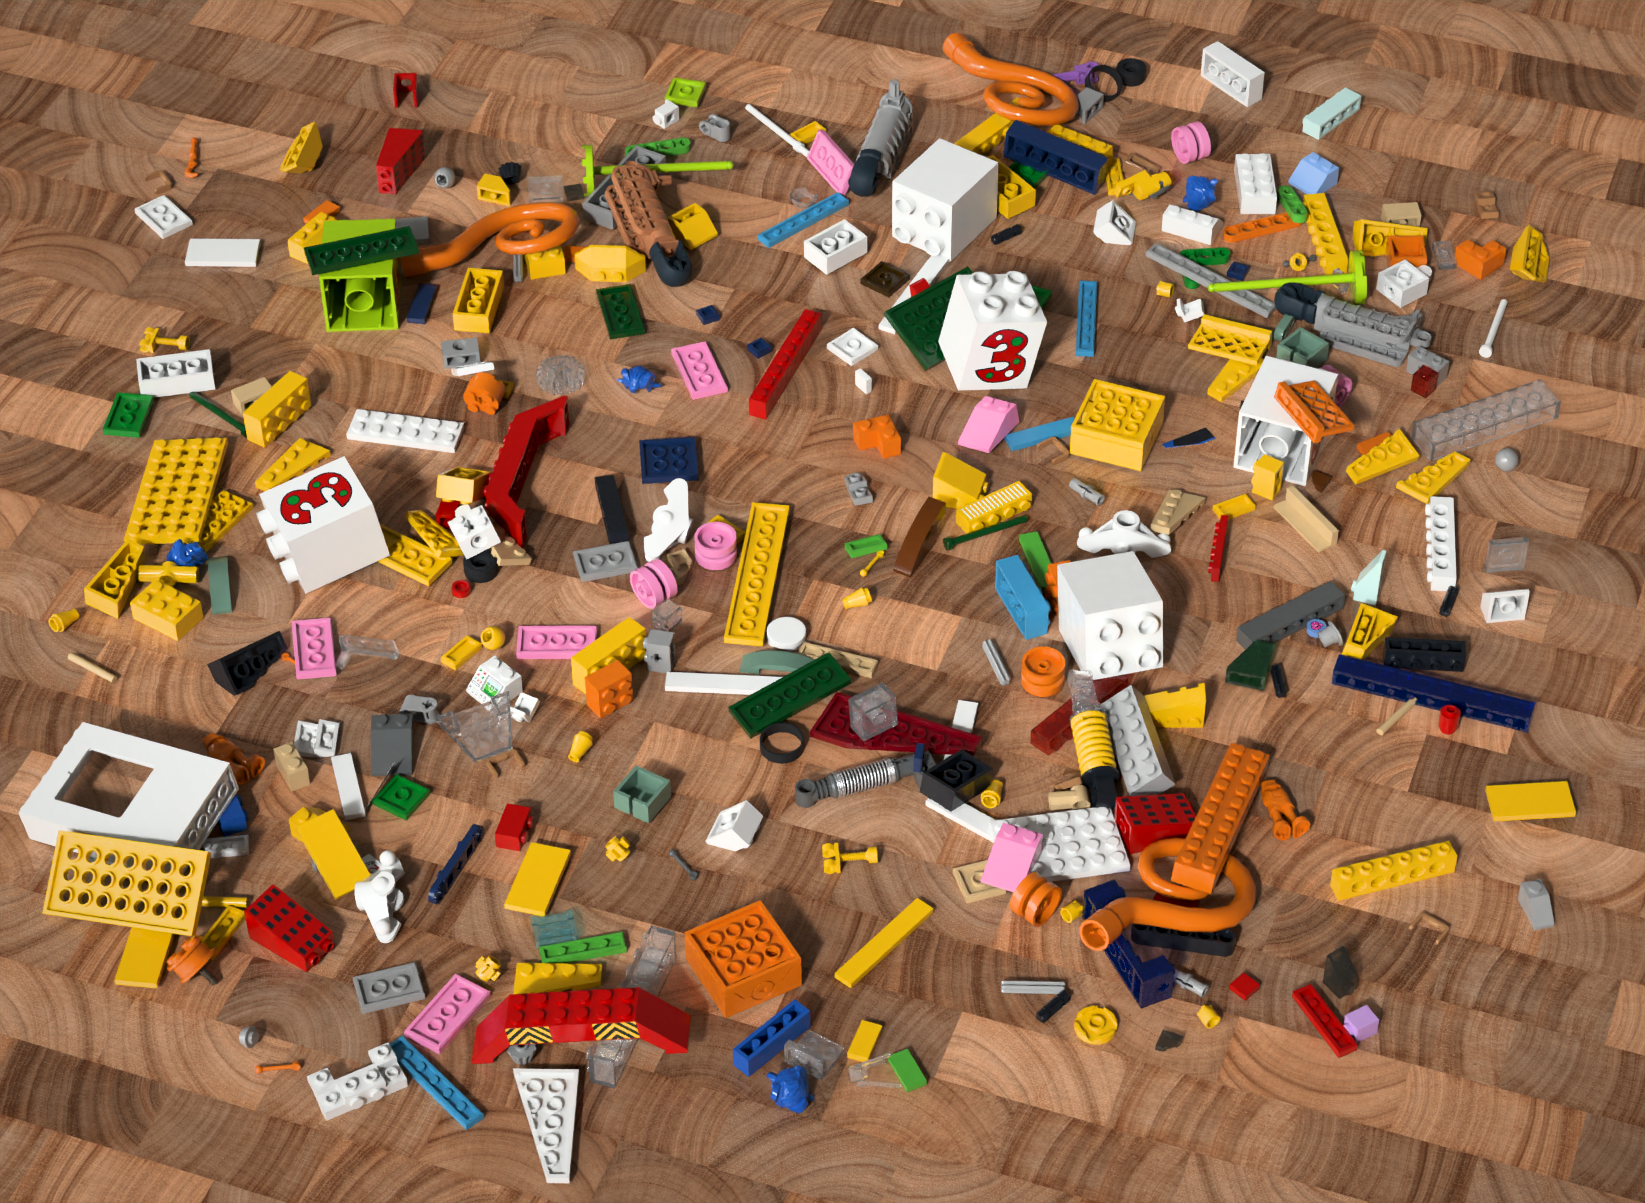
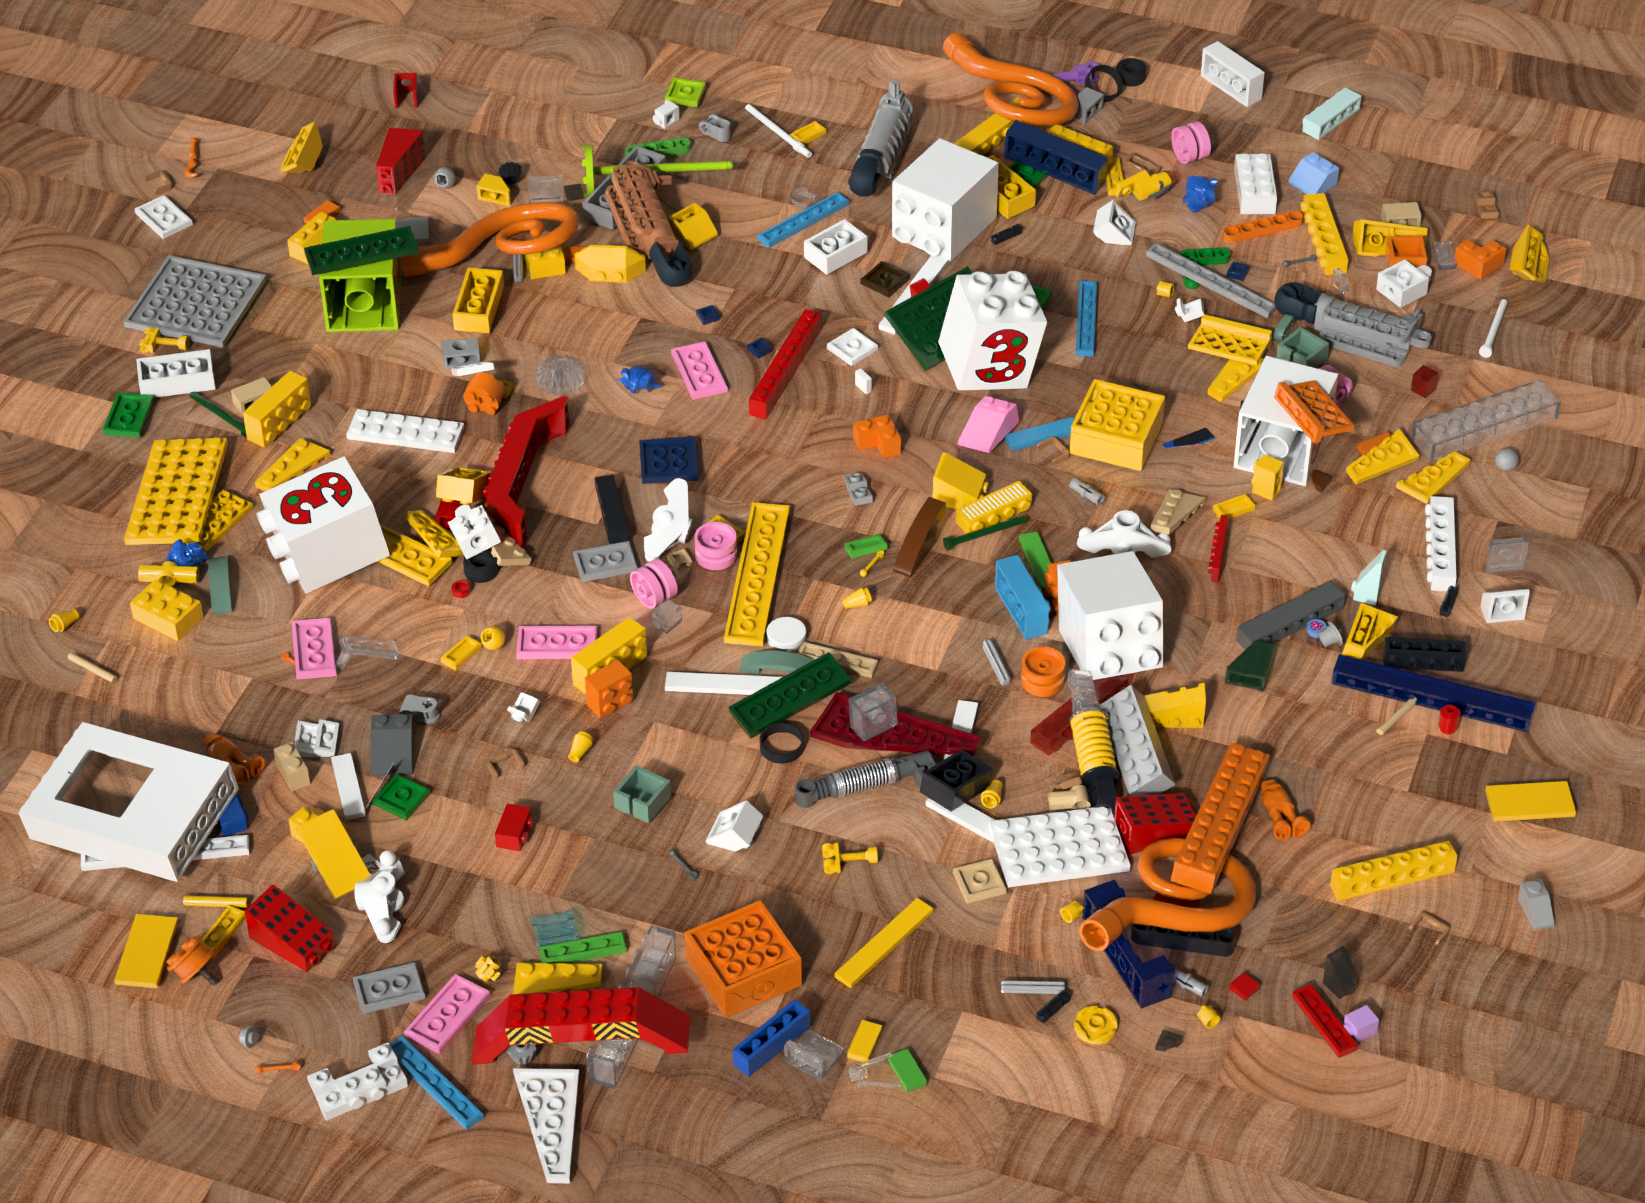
yellow piece [42,830,212,937] -> none
yellow wedge [84,539,145,619] -> none
white tile [185,239,261,267] -> none
black wedge [207,631,288,696] -> none
dark blue tile [407,283,437,324] -> none
dark blue piece [428,824,484,905] -> none
clear wedge [434,691,513,763] -> none
white slope [466,656,523,713] -> none
yellow tile [504,842,571,917] -> none
dark green tile [596,284,645,340] -> none
yellow gear [605,836,630,862] -> none
light grey brick [644,629,675,673] -> none
blue hair [766,1065,814,1113] -> none
bright pink tile [807,129,854,196] -> none
dark blue tile [913,743,925,772] -> none
bright pink slope [981,822,1043,892] -> none
orange wheel [1010,872,1062,927] -> none
white slope [1162,204,1224,245] -> none
lime piece [1208,250,1367,305] -> none
black axle [1270,665,1287,698] -> none
tan panel [1274,486,1339,552] -> none
bright green beam [1277,186,1308,223] -> none
yellow plate [1289,253,1307,271] -> none
light grey brick [1406,346,1449,387] -> none
none -> light grey plate [123,255,267,348]

